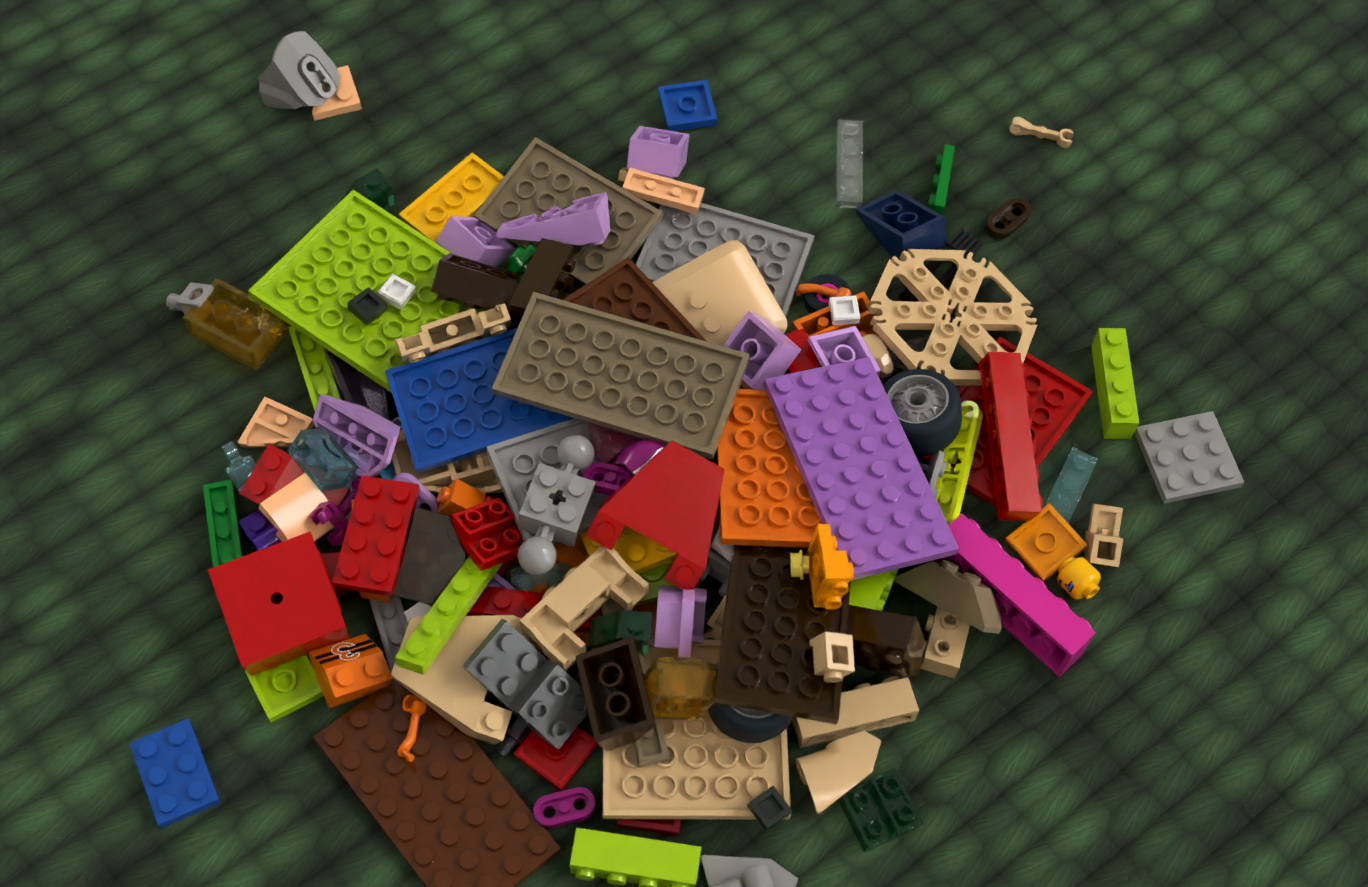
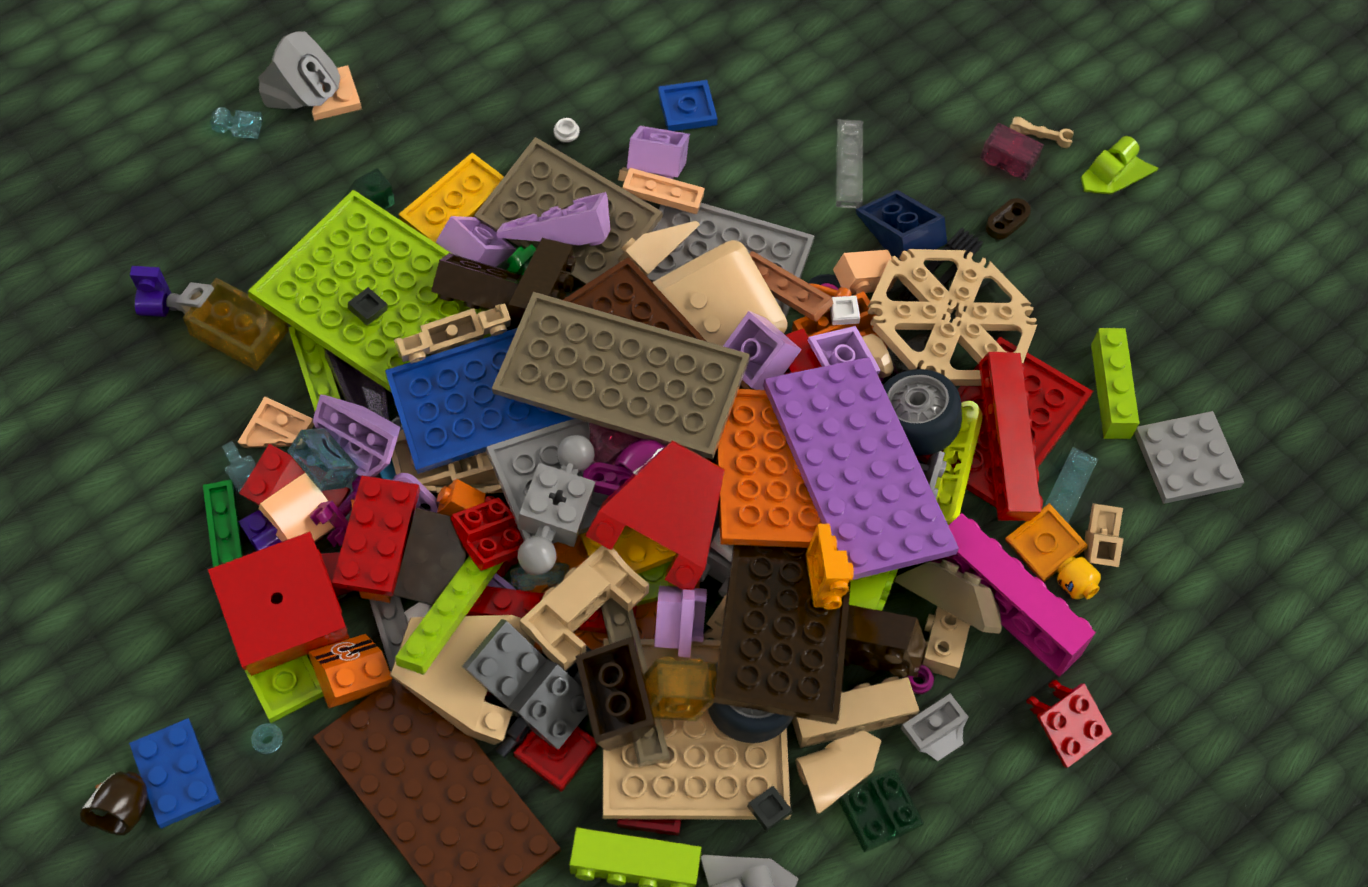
white tile [378,274,416,310] -> none
orange piece [397,695,426,762] -> none
magenta plate [533,787,595,829] -> none
clear green slope [588,610,653,654] -> none
light yellow plate [790,550,809,580] -> none
tan brick [809,631,855,683] -> none
green plate [928,144,955,216] -> none
none -> dark brown piece [80,771,148,835]
none -> dark purple plate [130,266,171,317]
none -> clear light blue plate [210,107,263,139]
none -> clear light blue plate [251,723,283,754]
none -> white plate [554,118,579,142]
none -> tan slope [618,221,700,276]
none -> nougat plate [750,251,834,322]
none -> light nougat brick [833,250,898,294]
none -> light grey slope [901,693,969,761]
none -> magenta plate [904,665,934,694]
none -> clear pink brick [980,123,1044,181]
none -> plate [1026,680,1112,768]
none -> lime panel [1081,136,1159,194]

